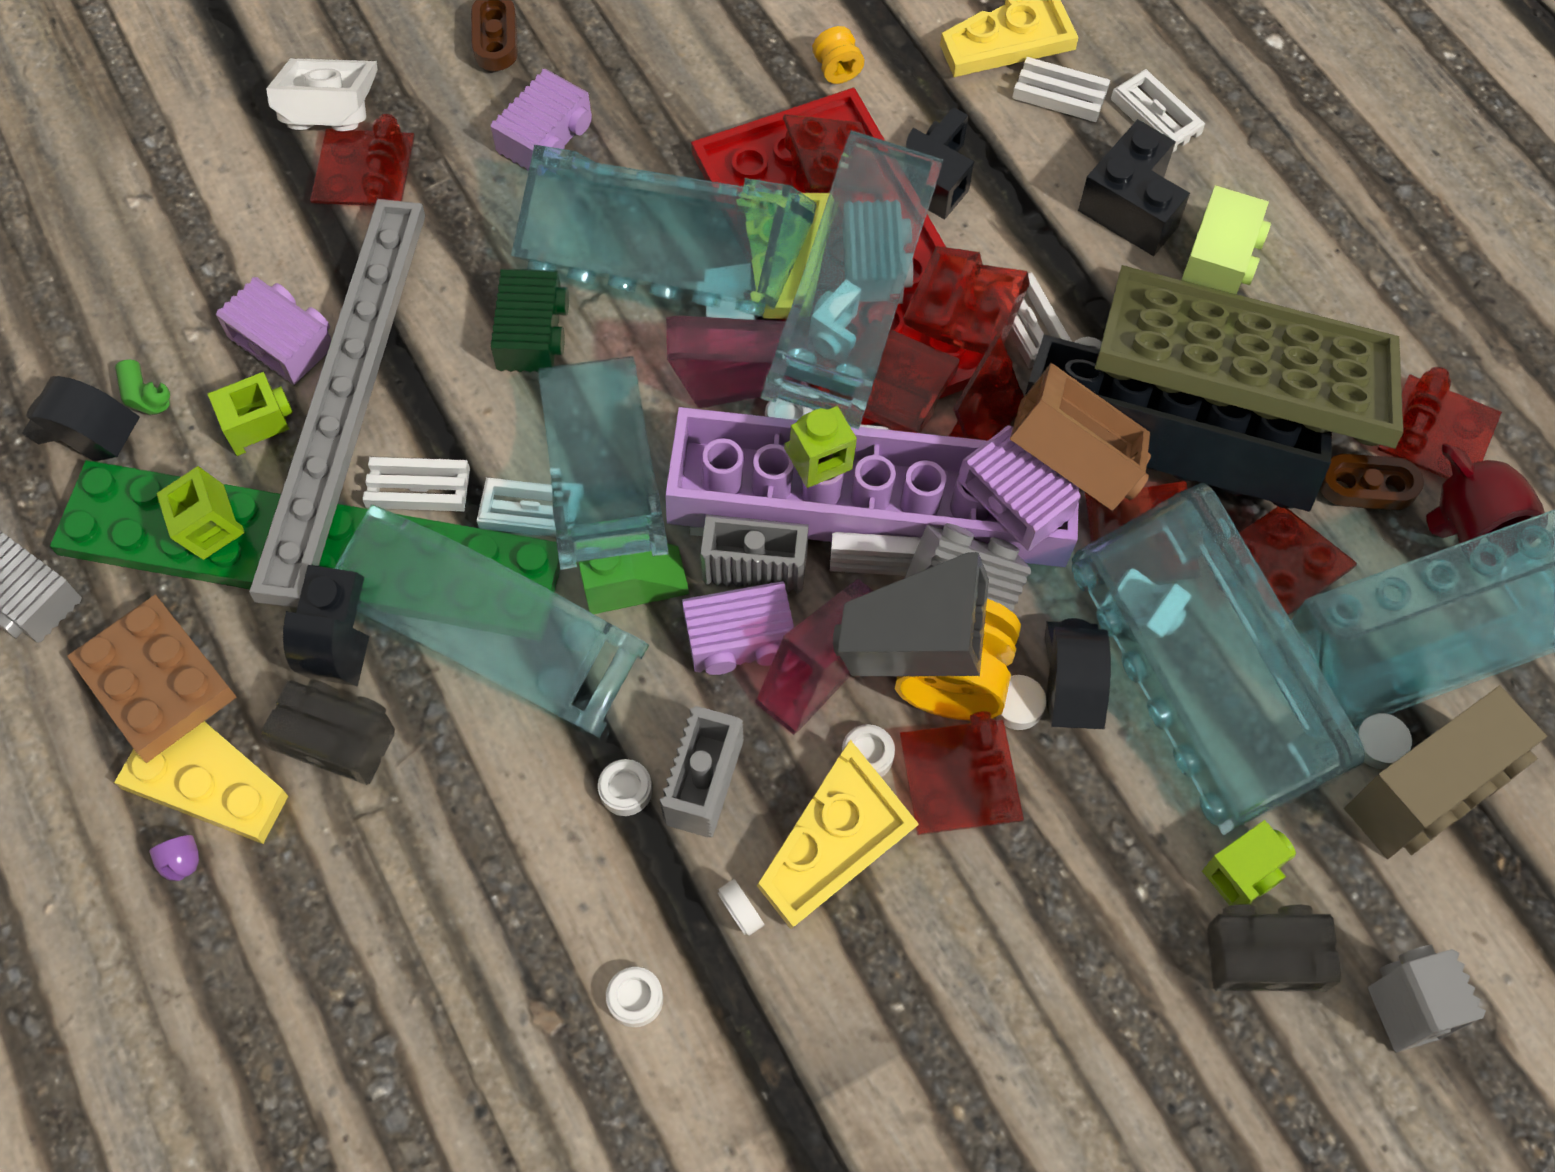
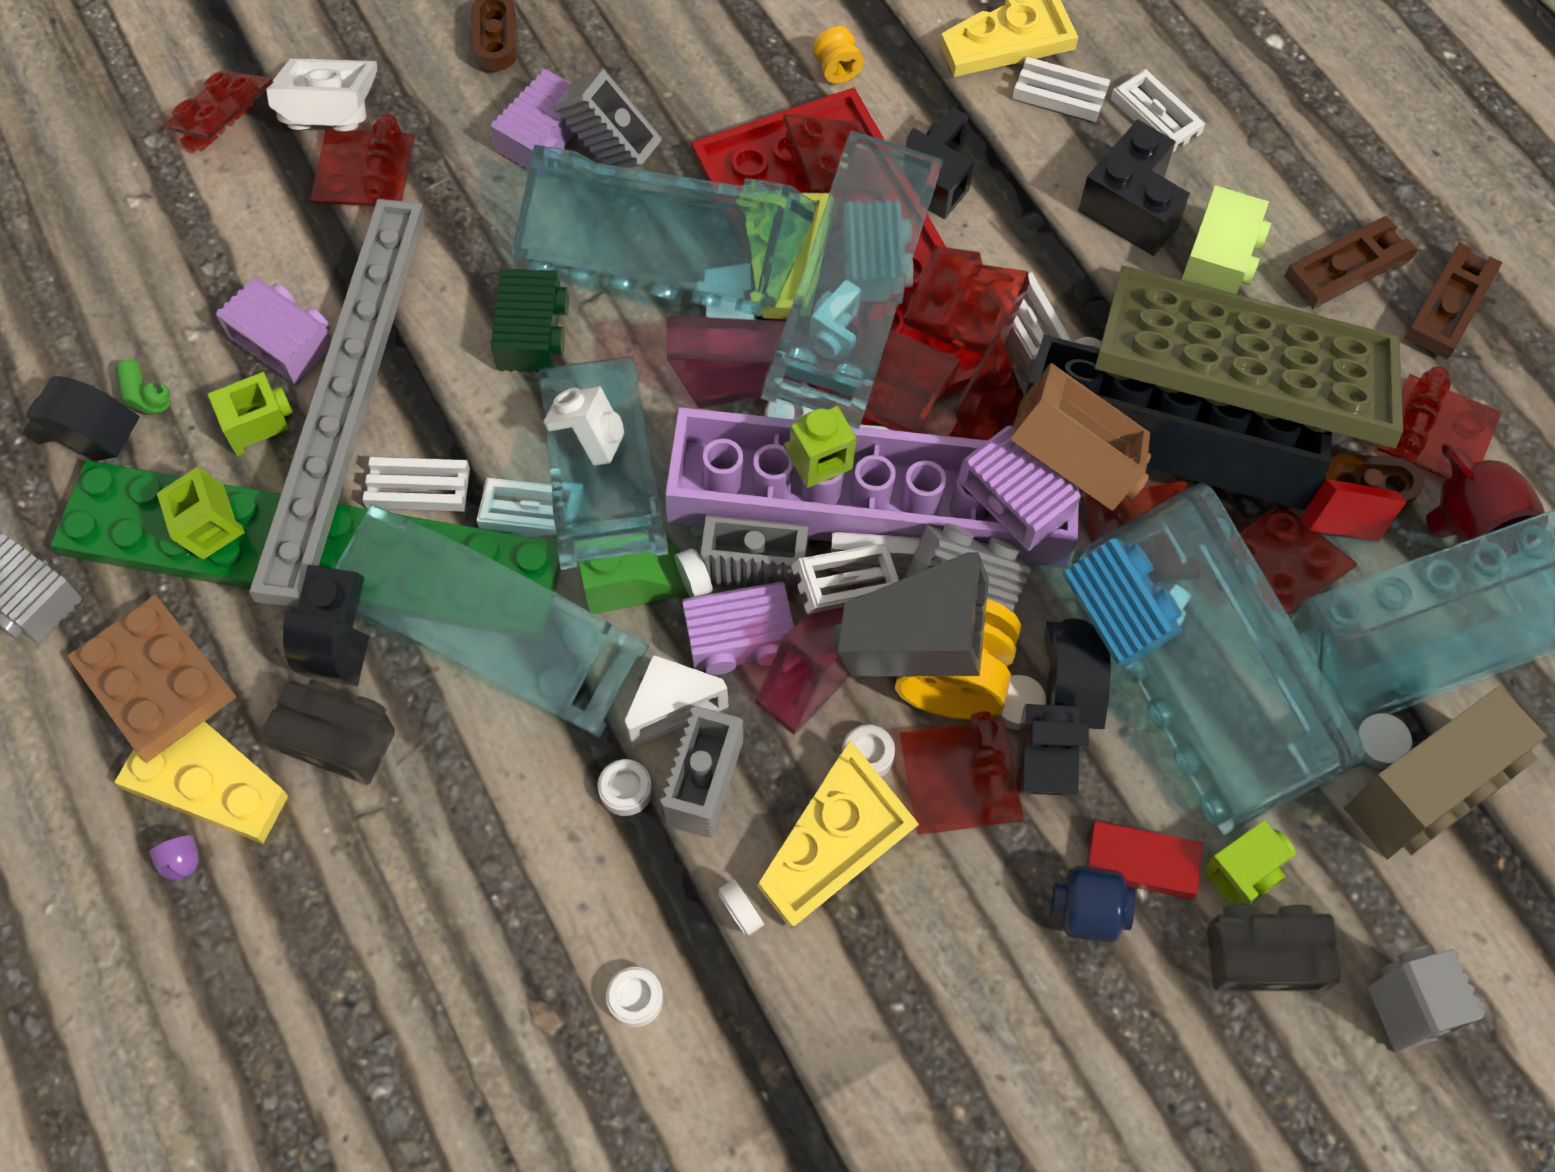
none -> clear red hinge [163,70,274,153]
none -> white bracket [543,386,625,466]
none -> light grey brick [554,68,662,173]
none -> white slope [625,655,728,748]
none -> white tile [674,548,713,598]
none -> white tile [791,543,899,614]
none -> black brick [1016,704,1089,796]
none -> dark blue head [1051,866,1135,942]
none -> dark azure brick [1062,538,1183,666]
none -> red tile [1086,821,1203,900]
none -> reddish brown plate [1285,216,1417,309]
none -> red tile [1299,479,1407,541]
none -> reddish brown plate [1404,242,1503,359]

